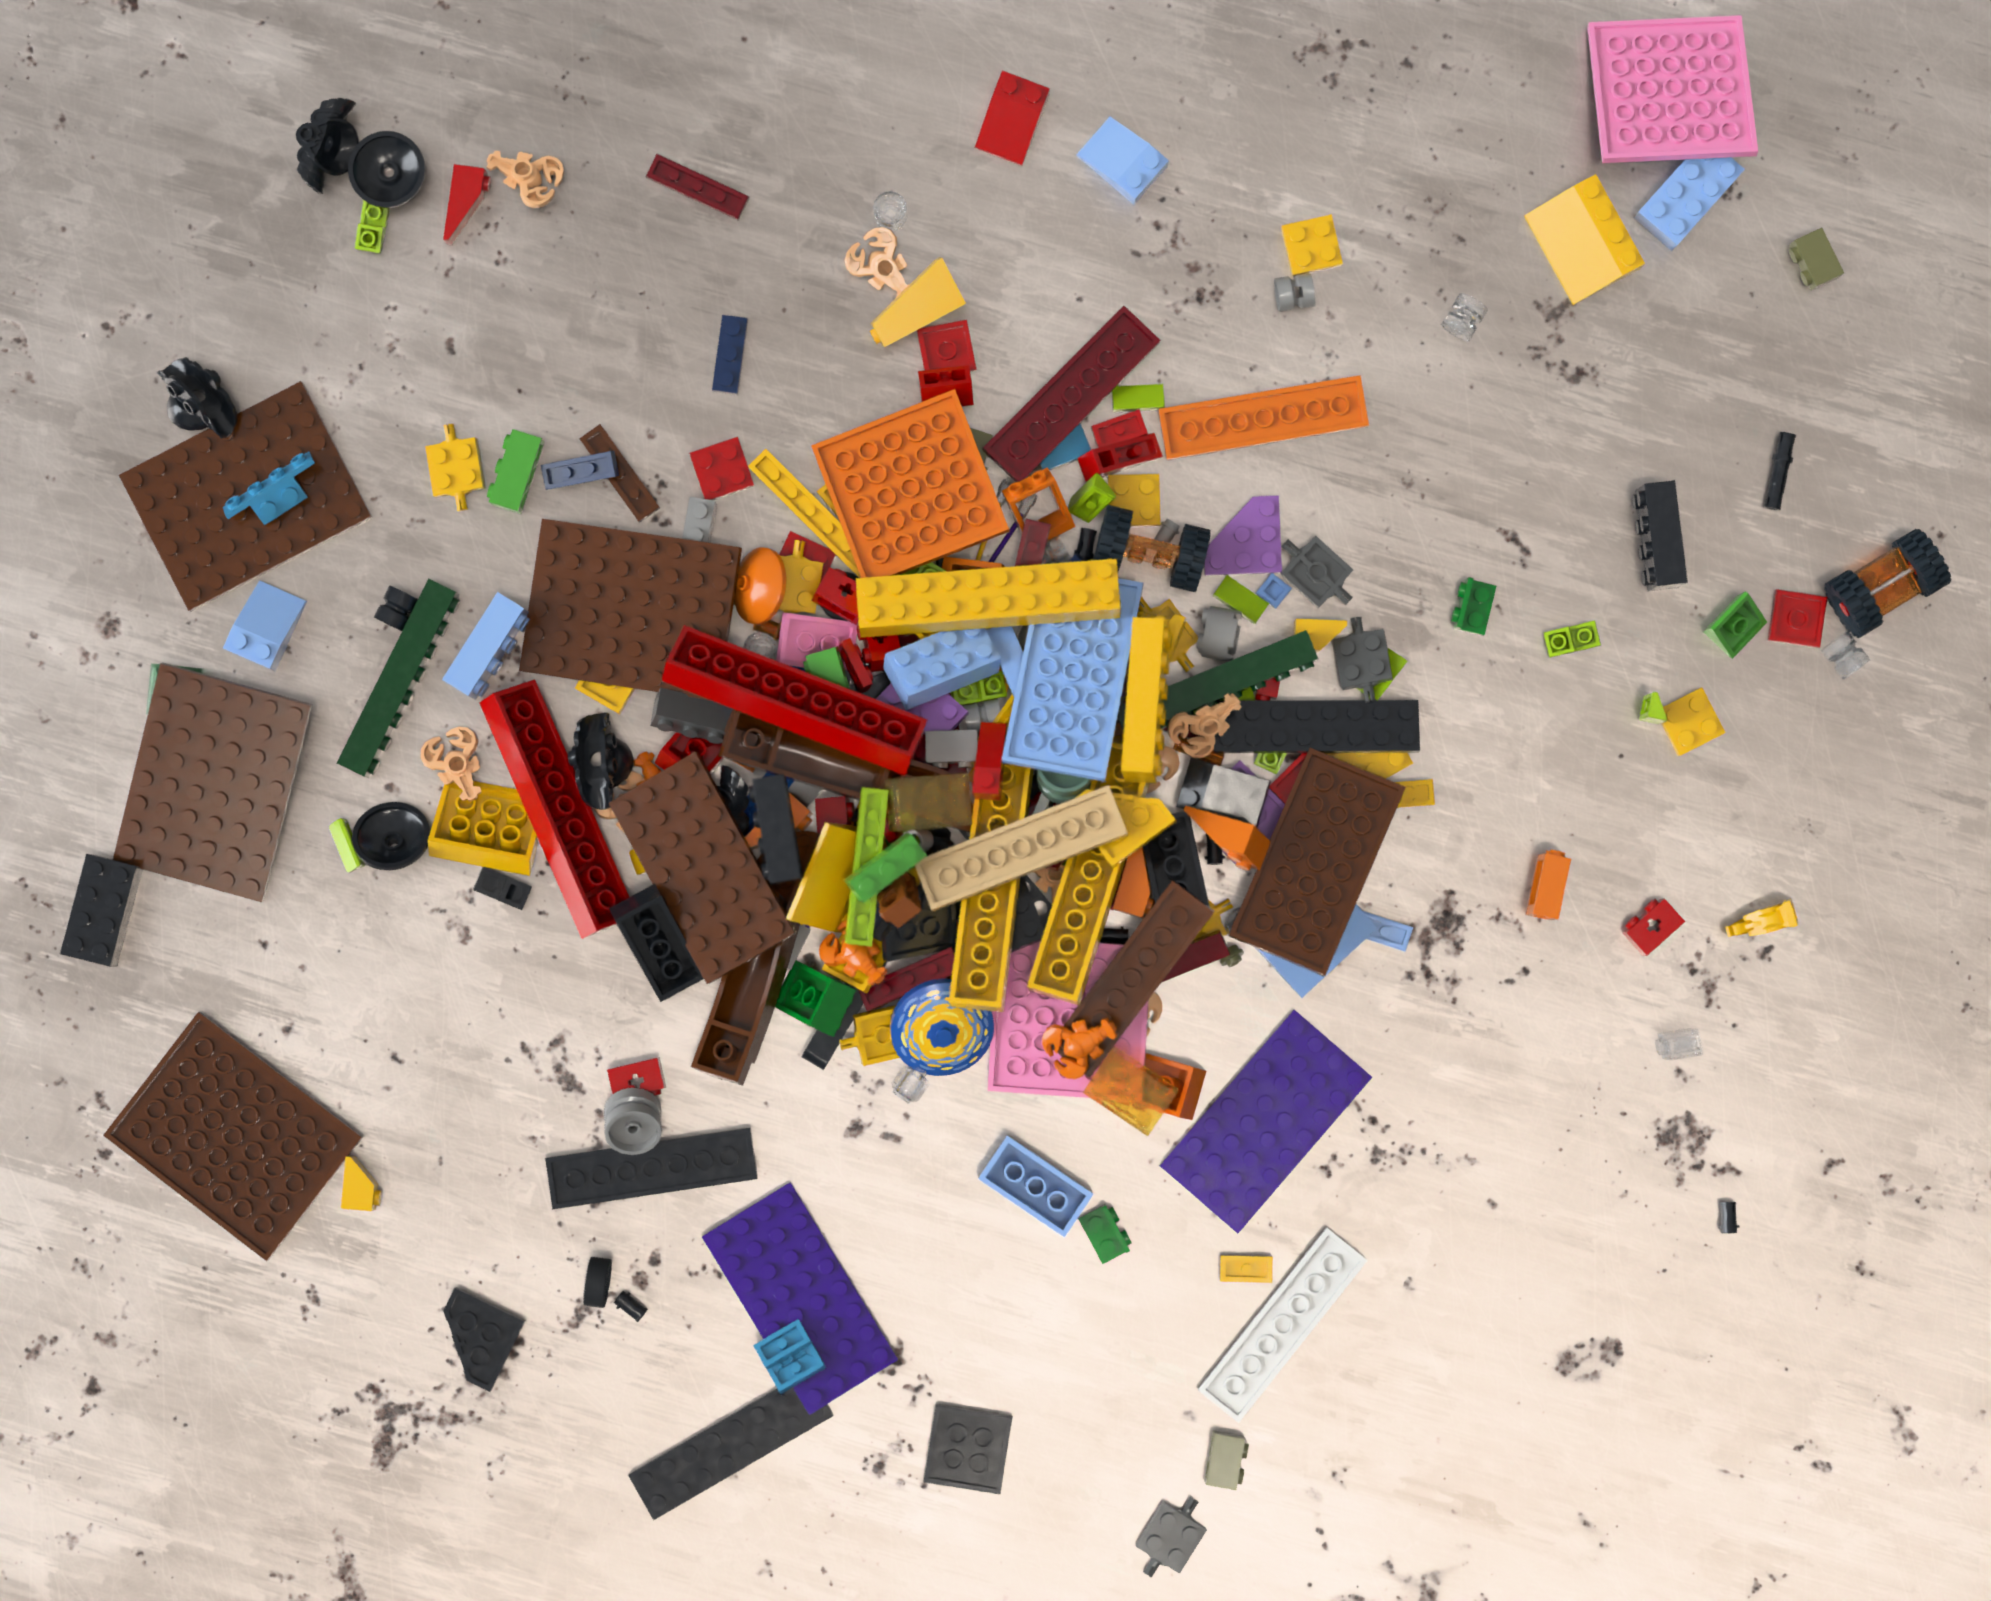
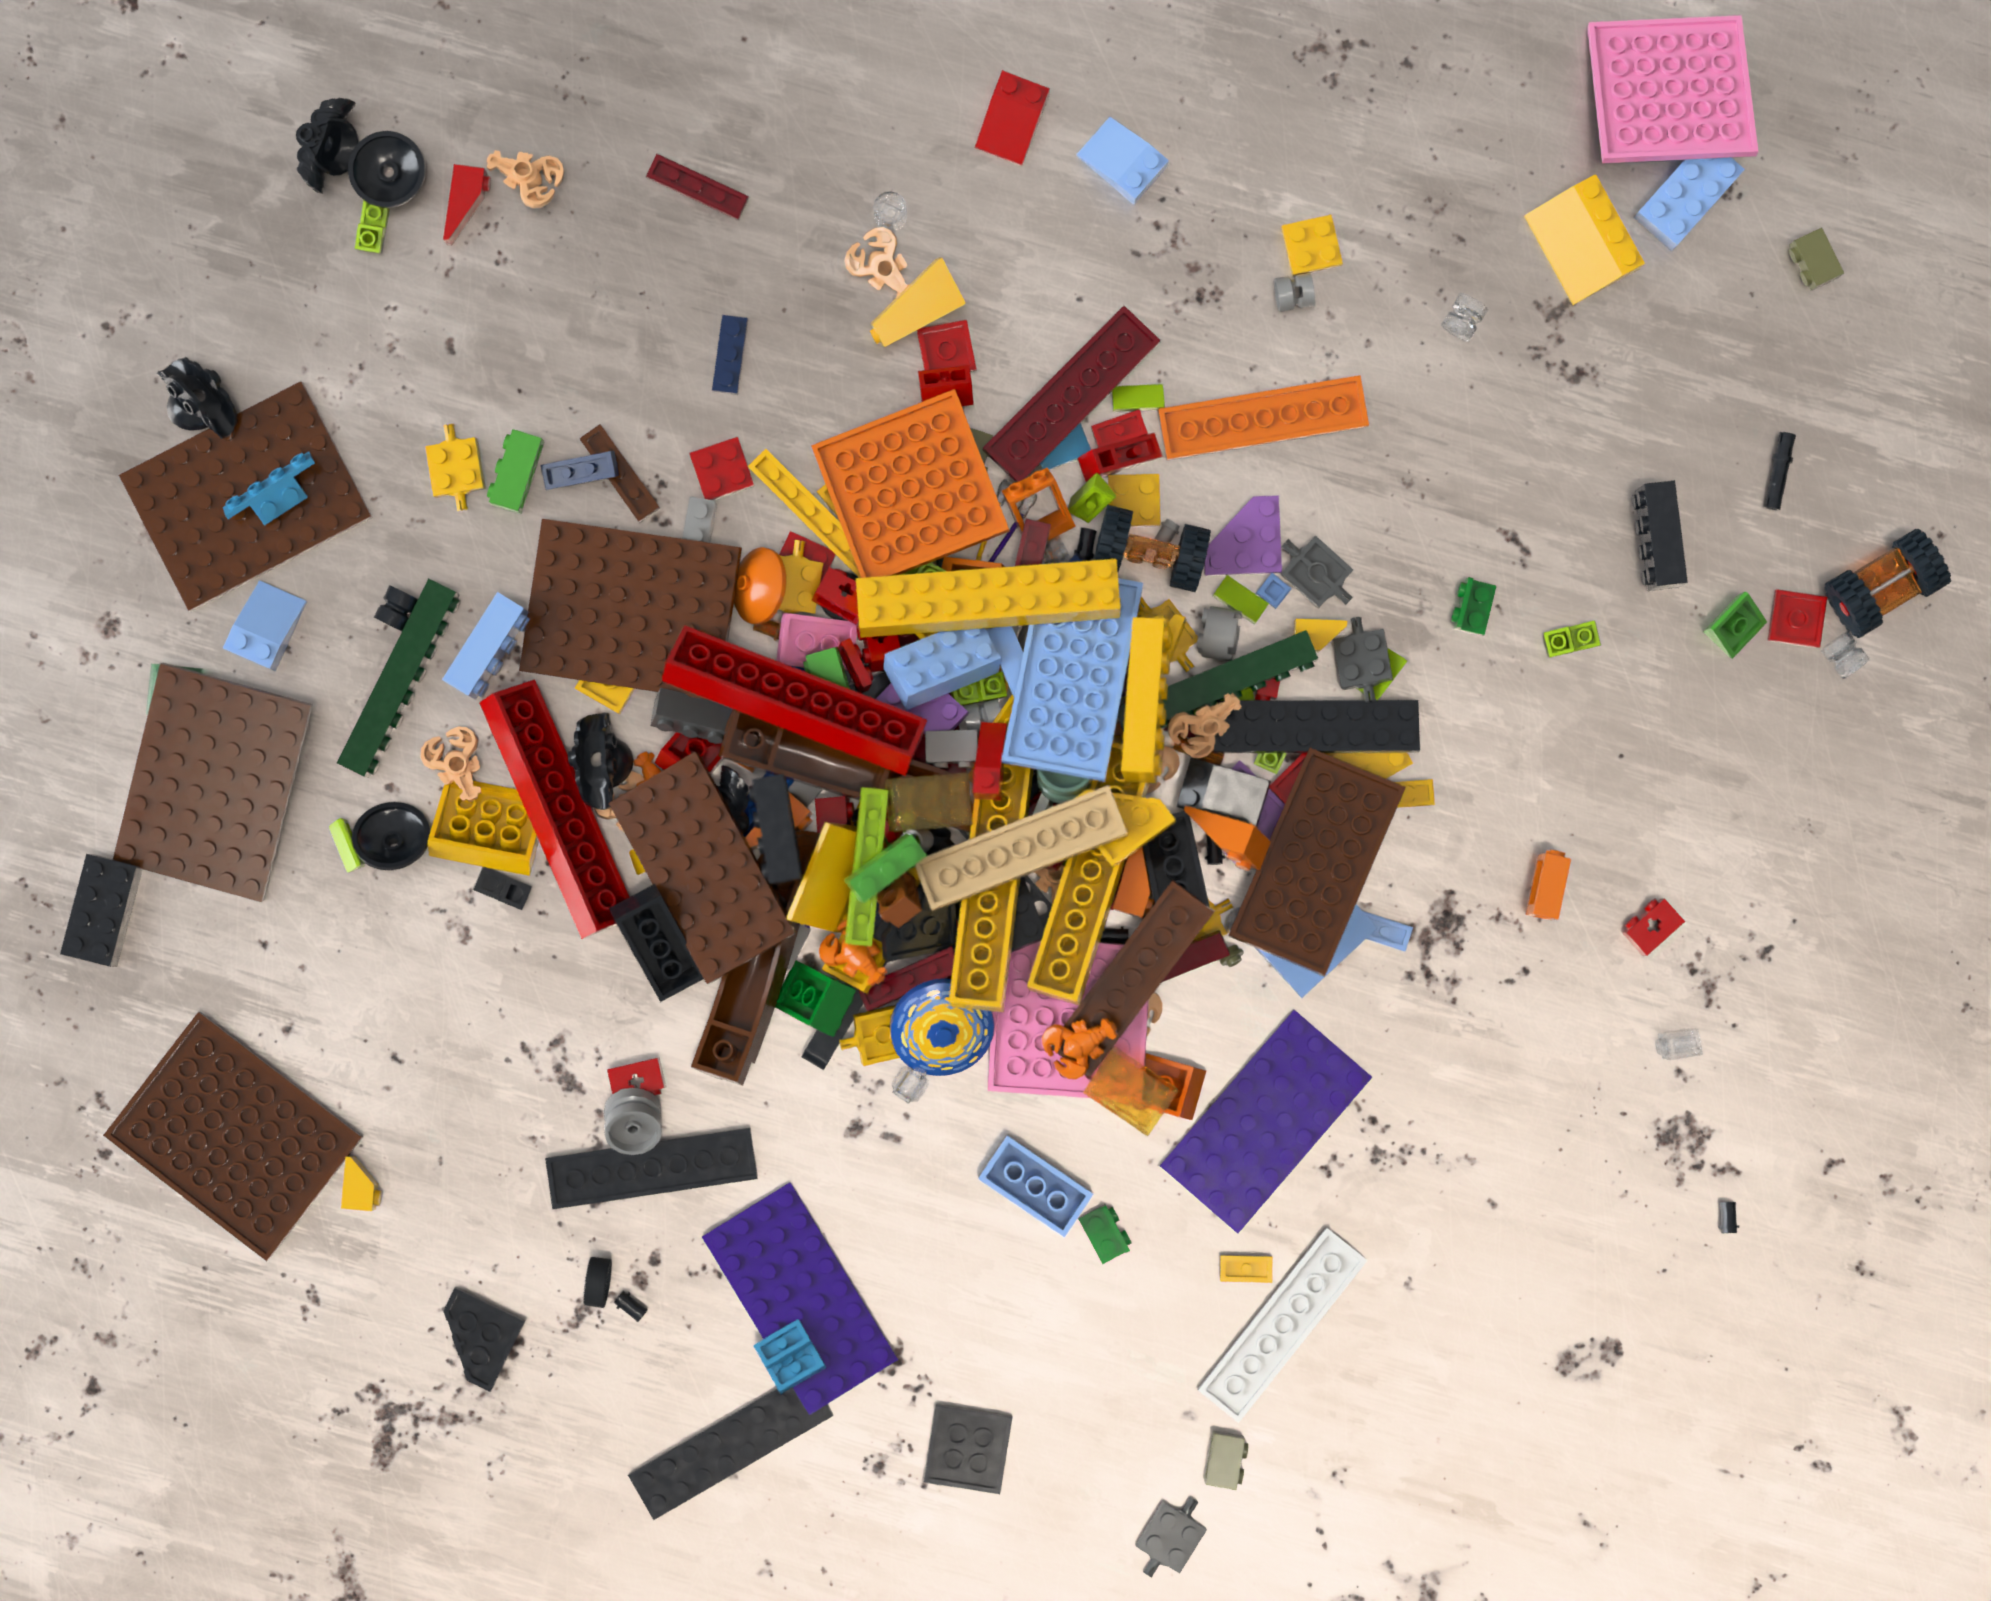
clear wheel [743,632,778,660] -> none
lime slope [1639,692,1667,724] -> none
yellow plate [1661,687,1726,756] -> none
yellow piece [1725,898,1799,937] -> none

